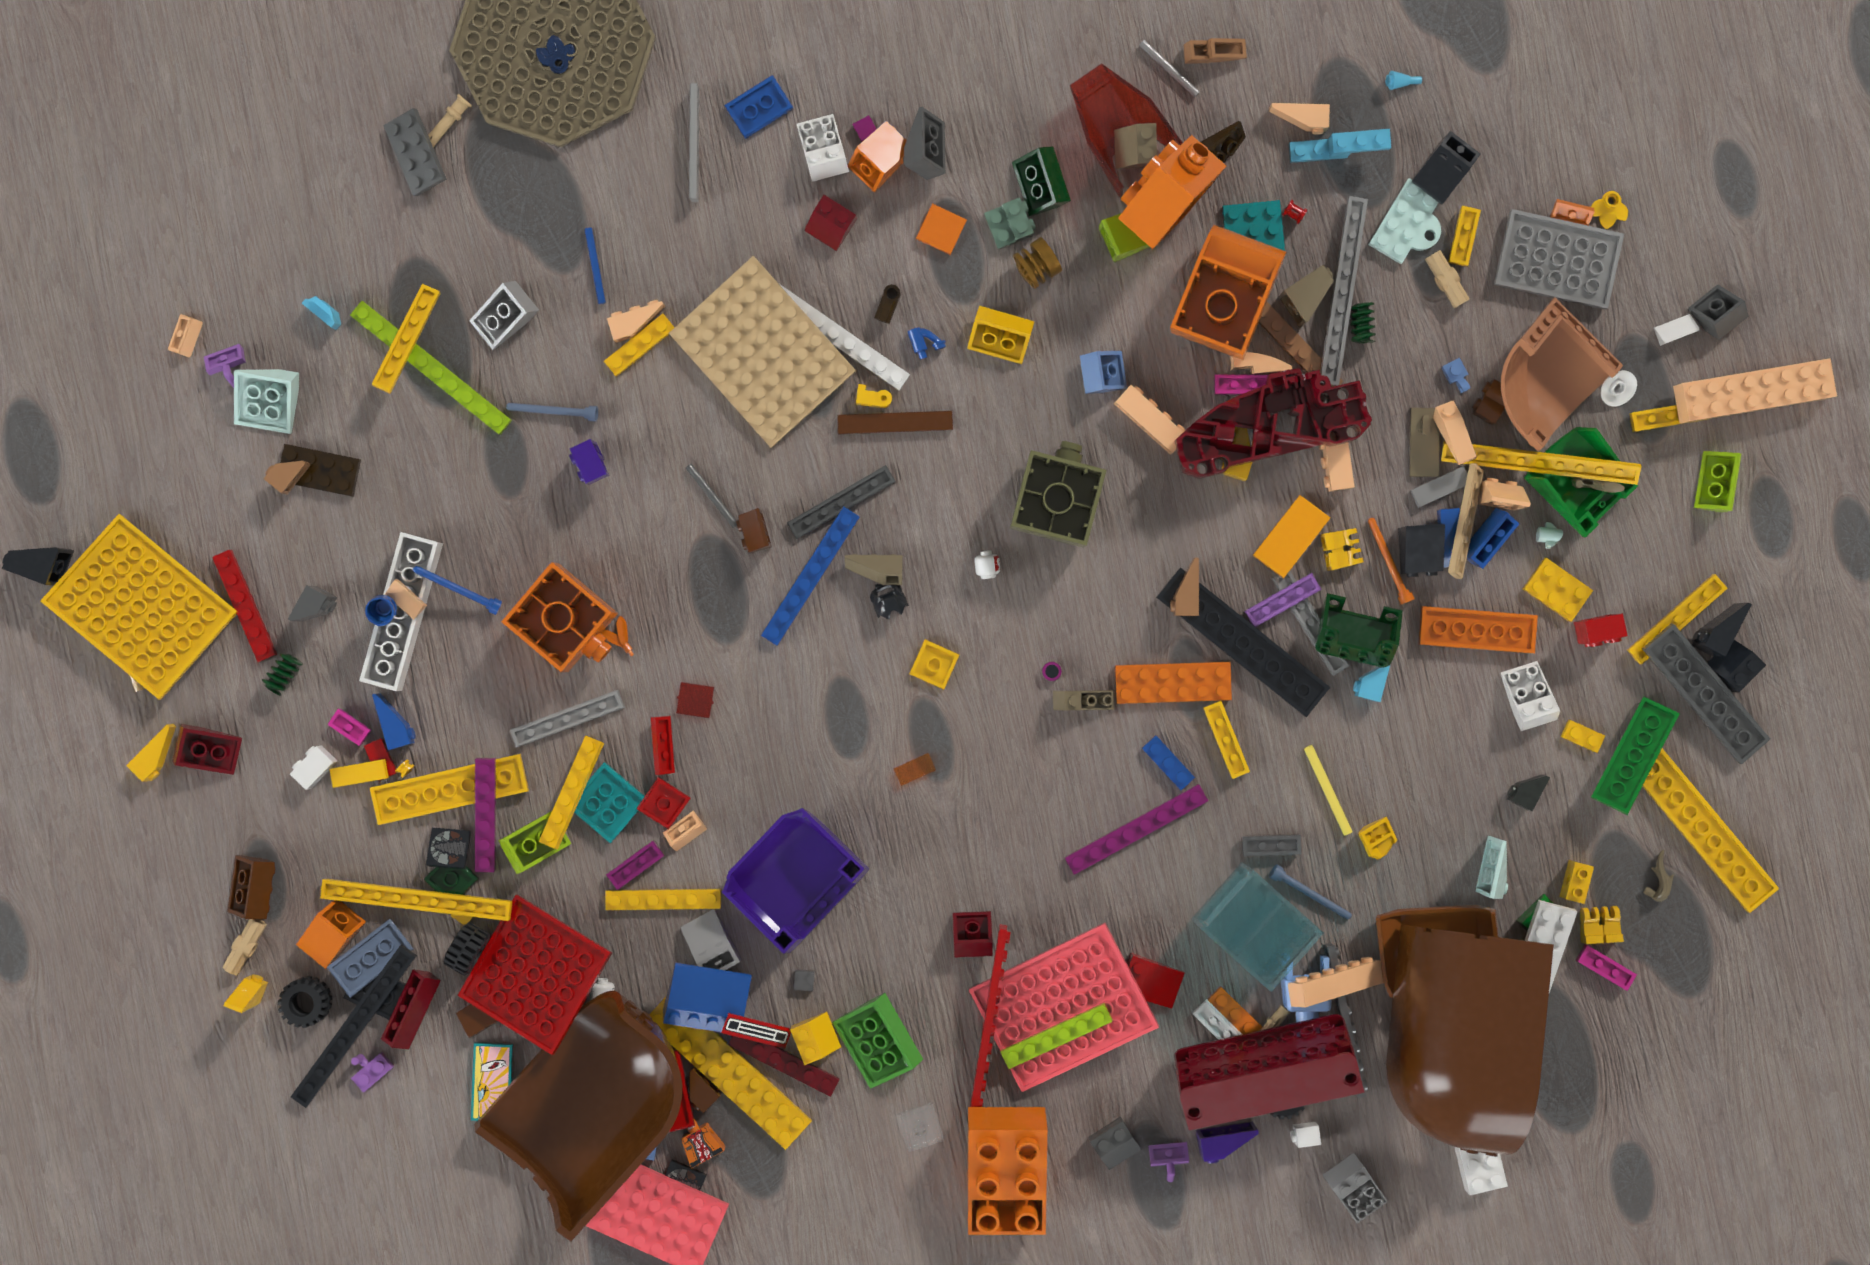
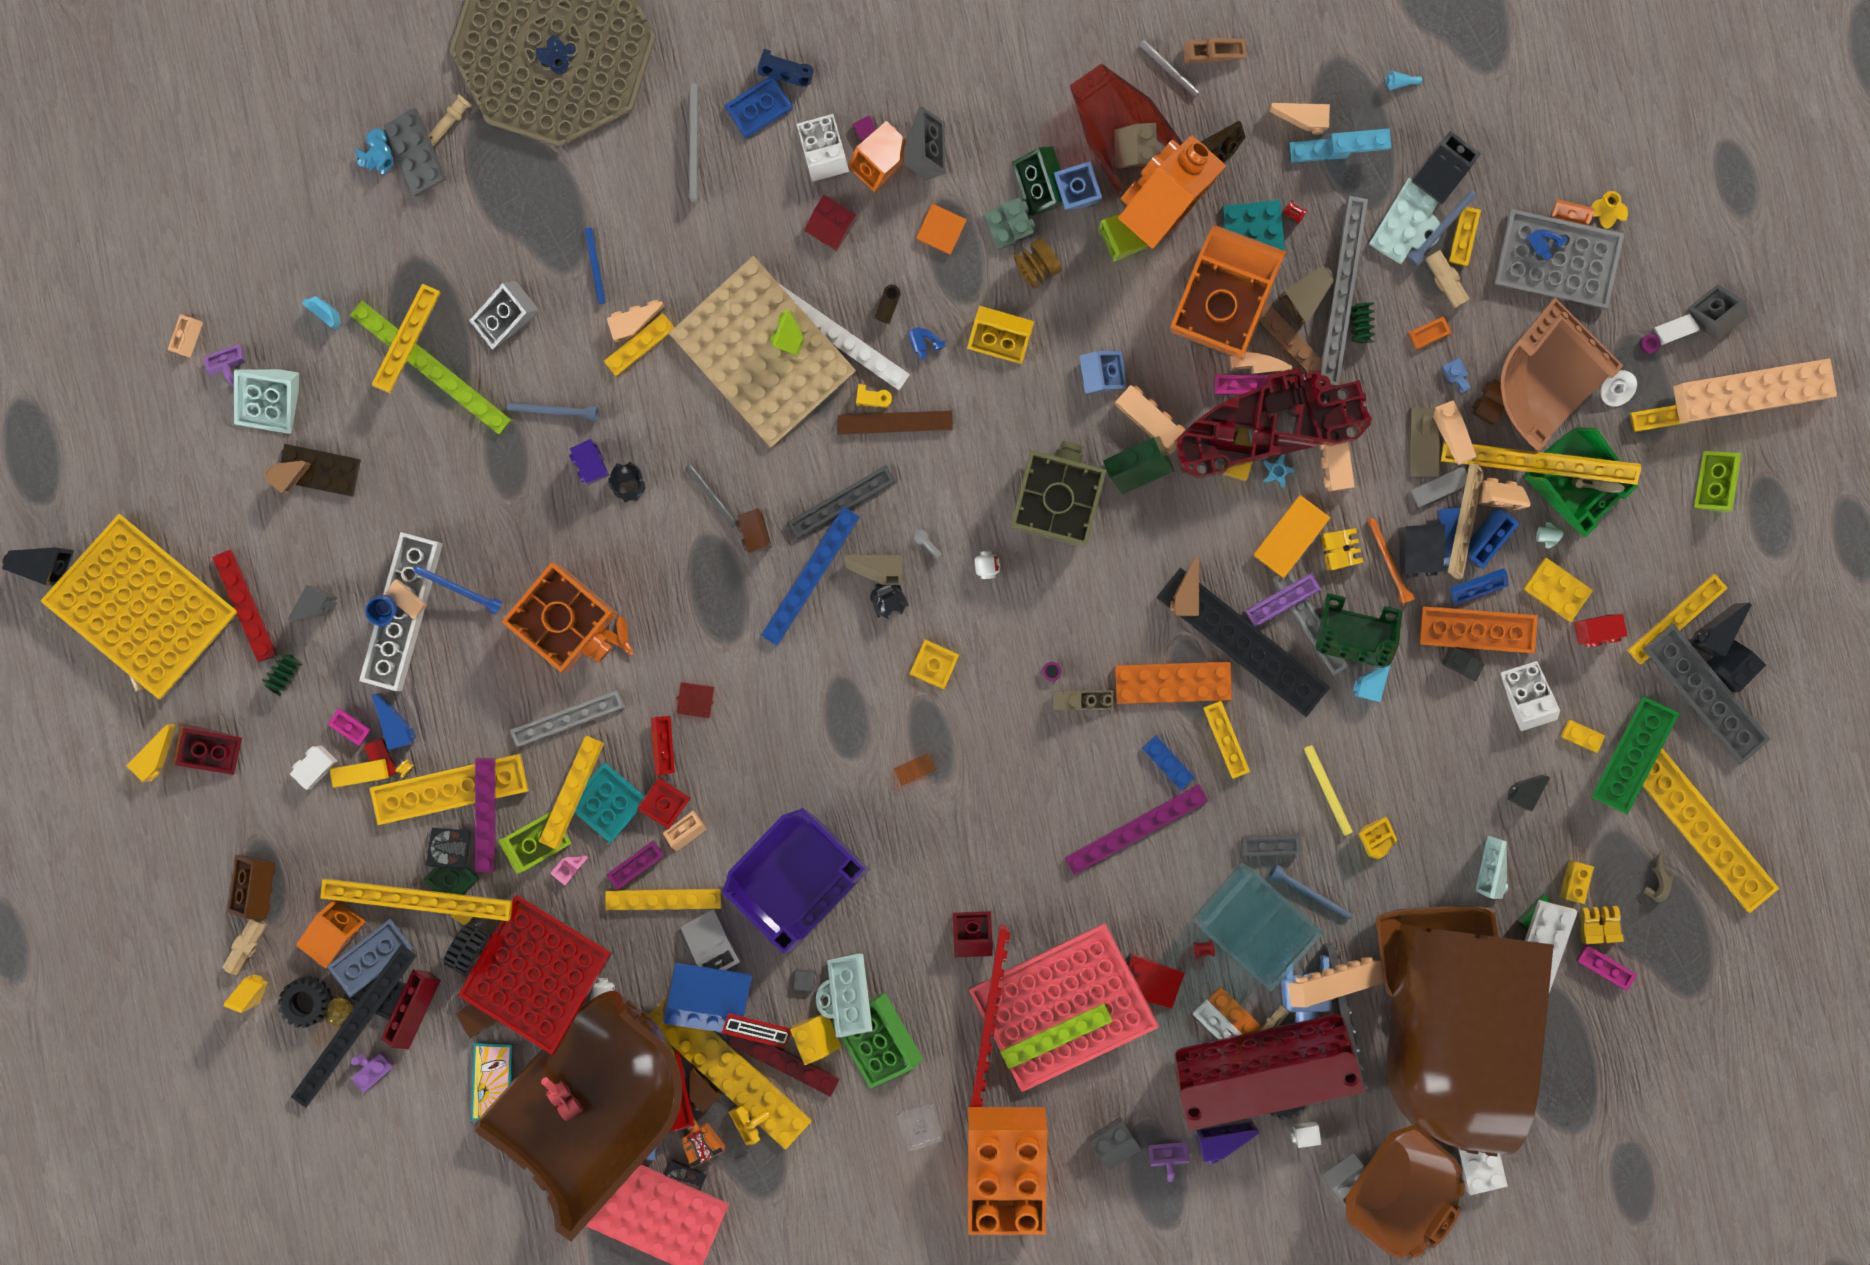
none -> clear yellow head [325,998,352,1027]
none -> dark azure animal [355,128,394,175]
none -> coral beam [541,1077,583,1122]
none -> bright pink slope [550,856,588,886]
none -> black helmet [608,461,646,503]
none -> yellow plate [728,1106,770,1146]
none -> dark blue leg [757,49,814,86]
none -> lime slope [770,309,805,356]
none -> light aqua plate [816,954,872,1038]
none -> light grey bar [914,529,943,560]
none -> medium blue slope [1053,161,1102,210]
none -> dark green slope [1102,436,1175,494]
none -> red bush [1193,939,1215,959]
none -> medium azure animal [1263,454,1295,488]
none -> dark orange windscreen [1346,1125,1465,1259]
none -> sand blue piece [1406,191,1476,266]
none -> orange tile [1408,316,1451,350]
none -> pearl dark grey slope [1441,647,1485,681]
none -> blue plate [1450,568,1508,606]
none -> blue plant [1526,229,1568,261]
none -> magenta tile [1639,334,1661,354]

